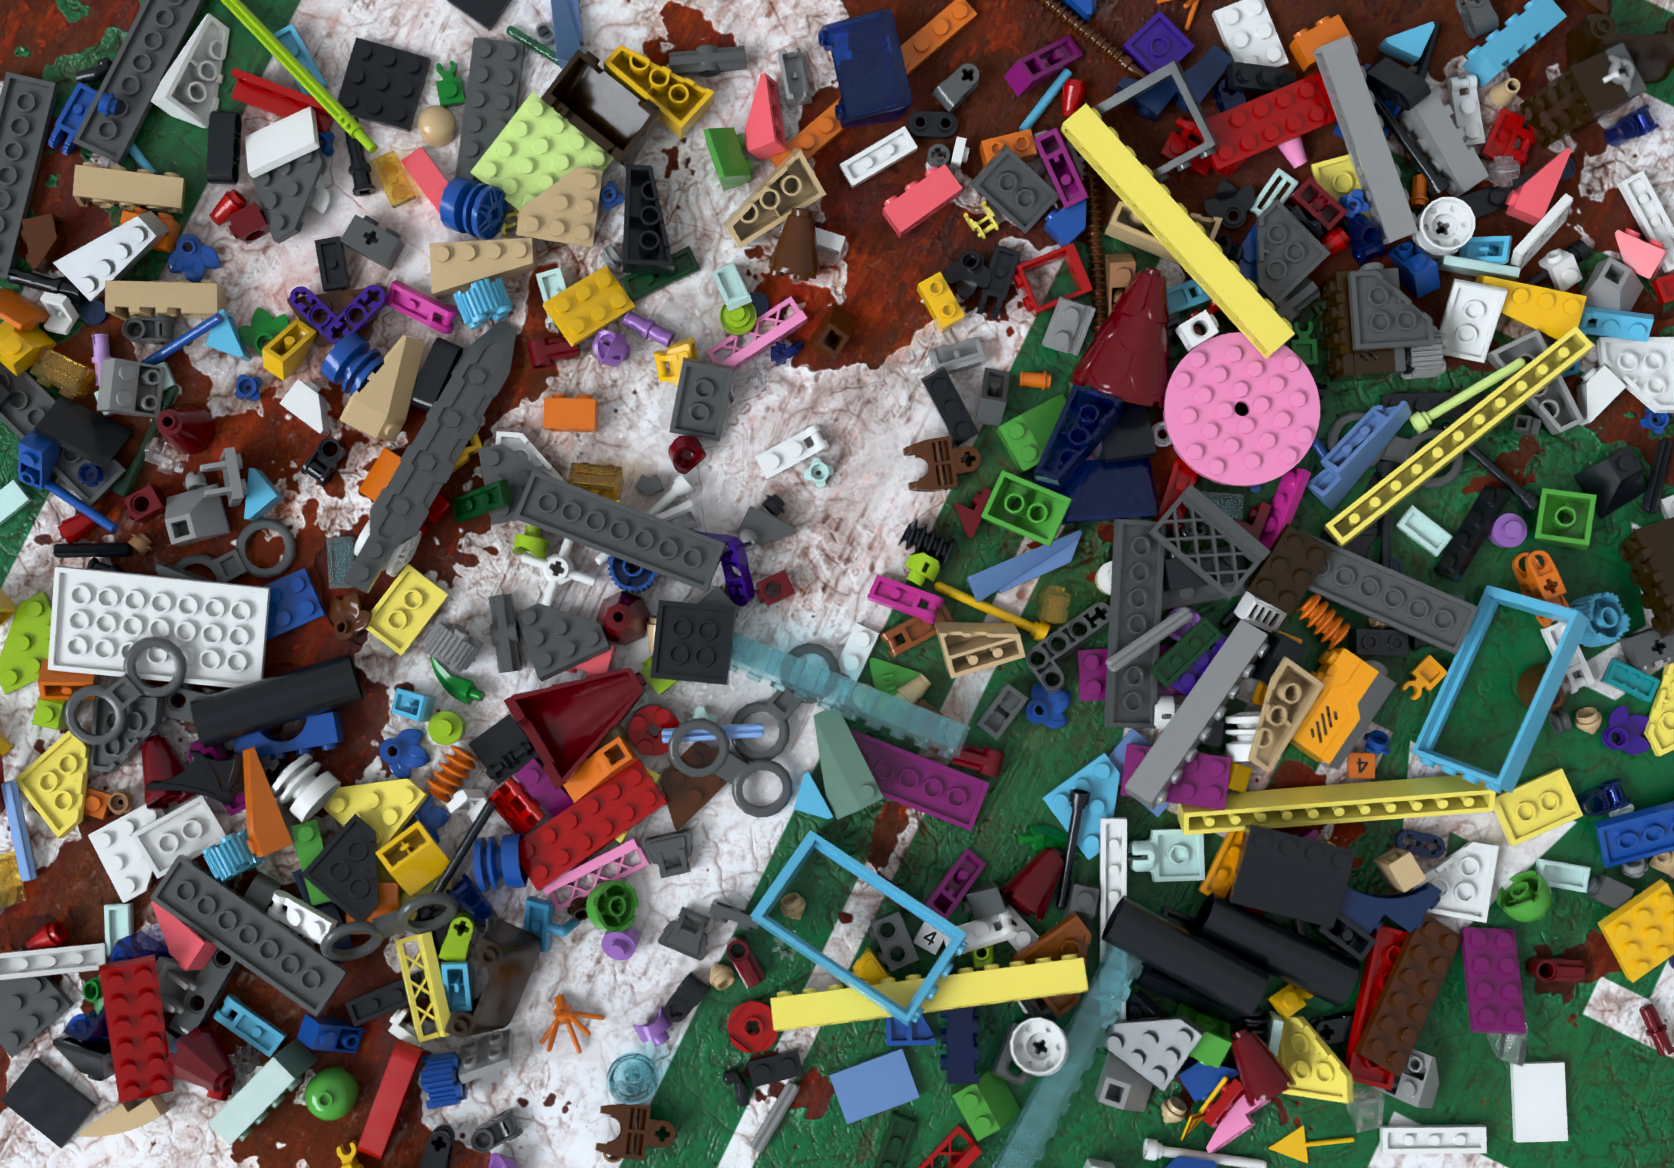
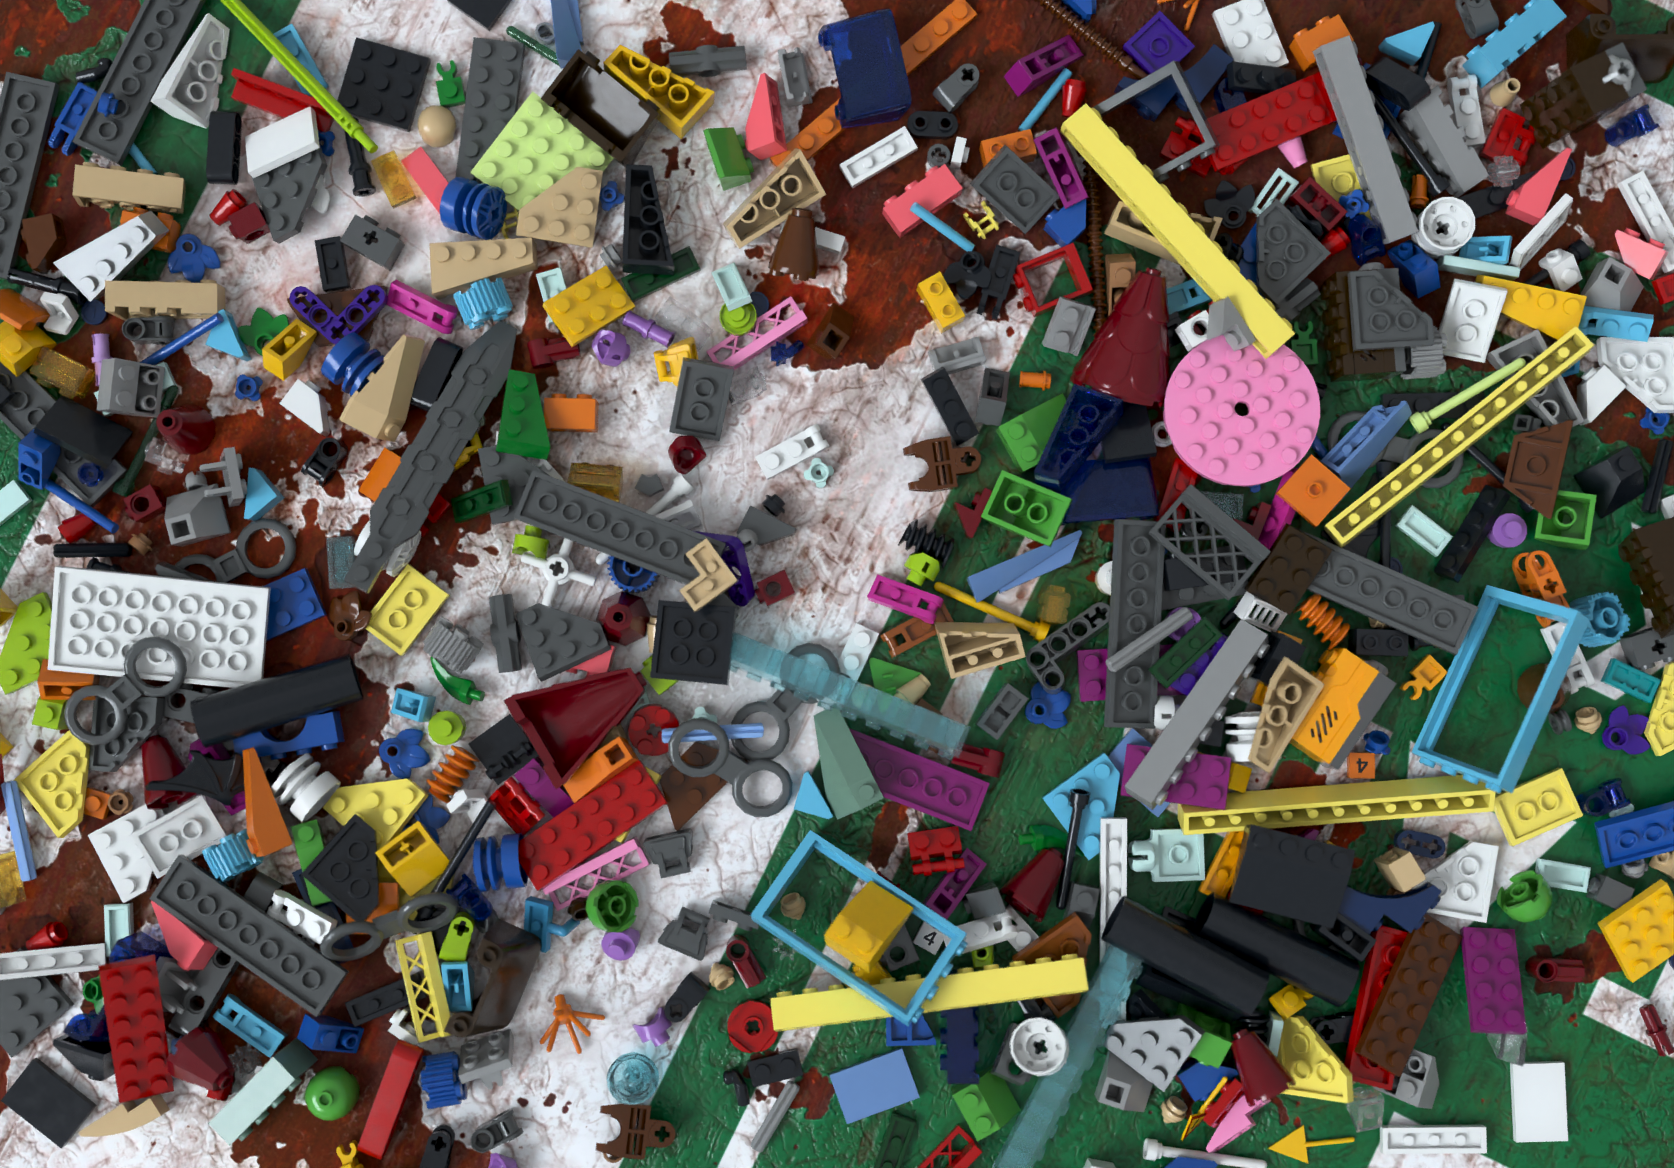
none -> green wedge [496,369,551,460]
none -> tan plate [679,538,738,612]
none -> yellow slope [824,880,914,974]
none -> red plate [907,826,965,876]
none -> medium azure bar [910,202,974,252]
none -> light grey slope [1207,297,1256,351]
none -> orange plate [1276,454,1351,528]
none -> reddish brown wing [1503,420,1574,519]

